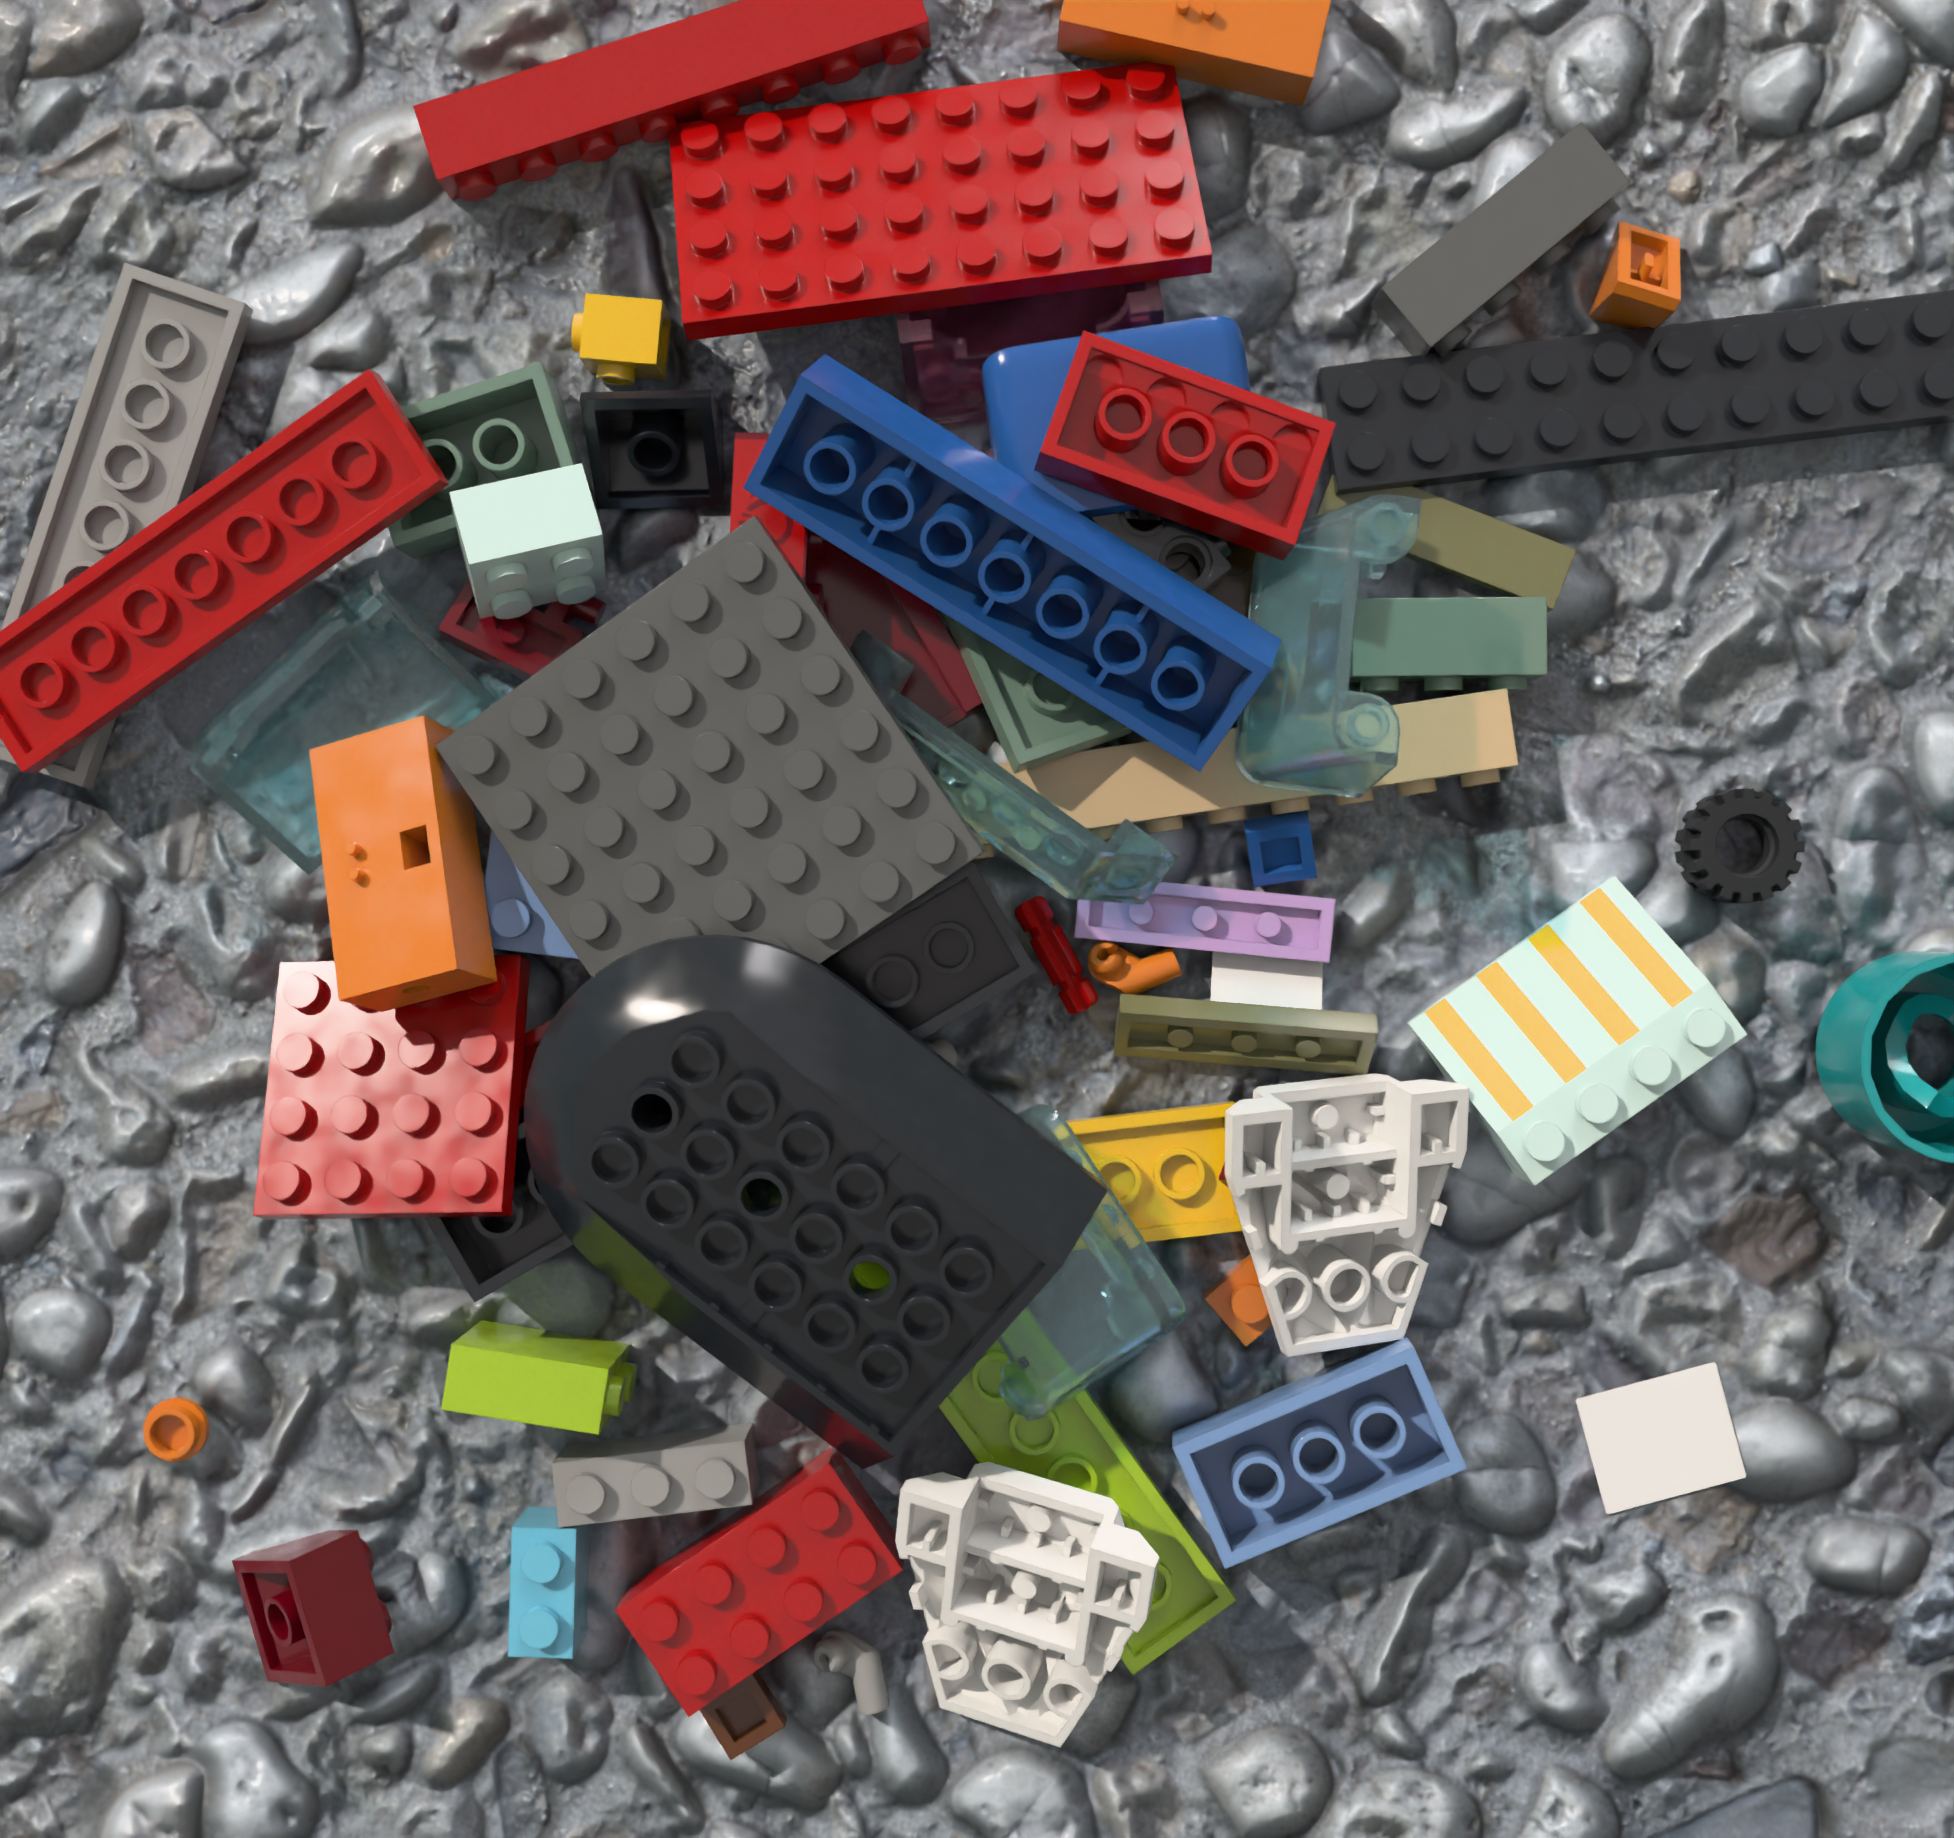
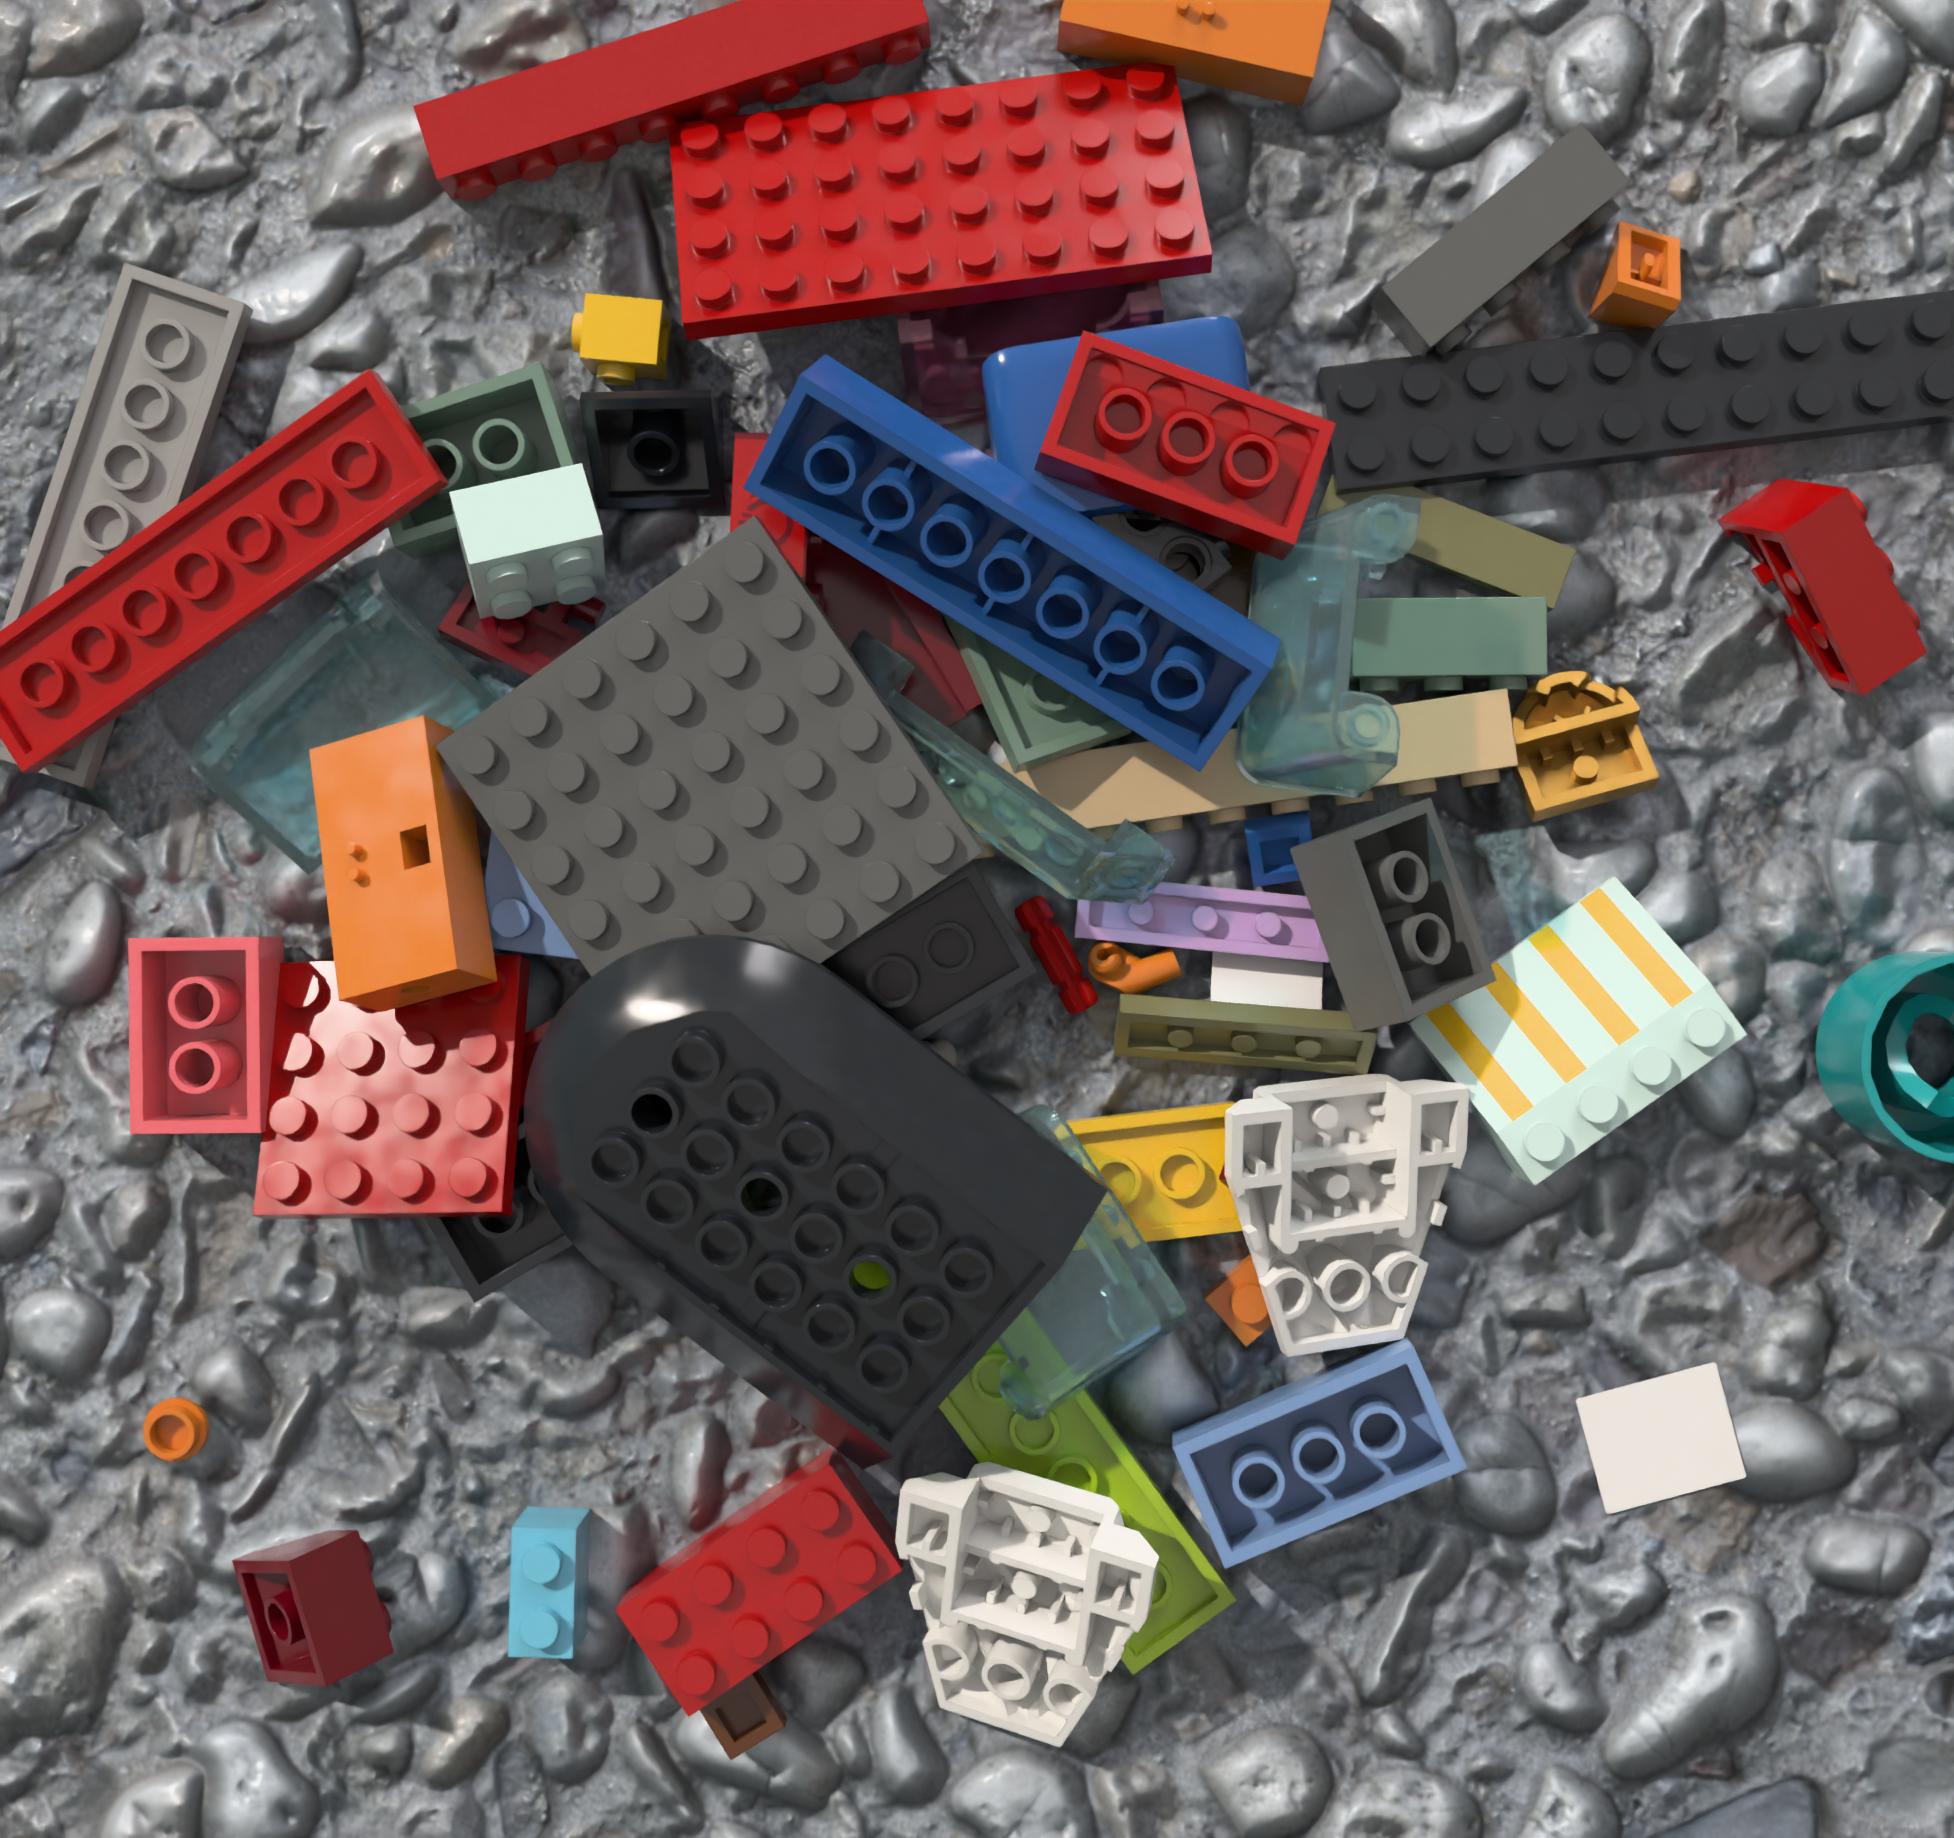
lime brick [441,1320,637,1435] -> none
light grey brick [551,1423,760,1528] -> none
light grey arm [813,1630,890,1715] -> none
black tyre [1675,789,1805,904] -> none
none -> coral brick [128,936,284,1134]
none -> dark grey brick [1290,797,1497,1032]
none -> pearl gold slope [1510,671,1660,822]
none -> red wedge [1717,478,1927,696]

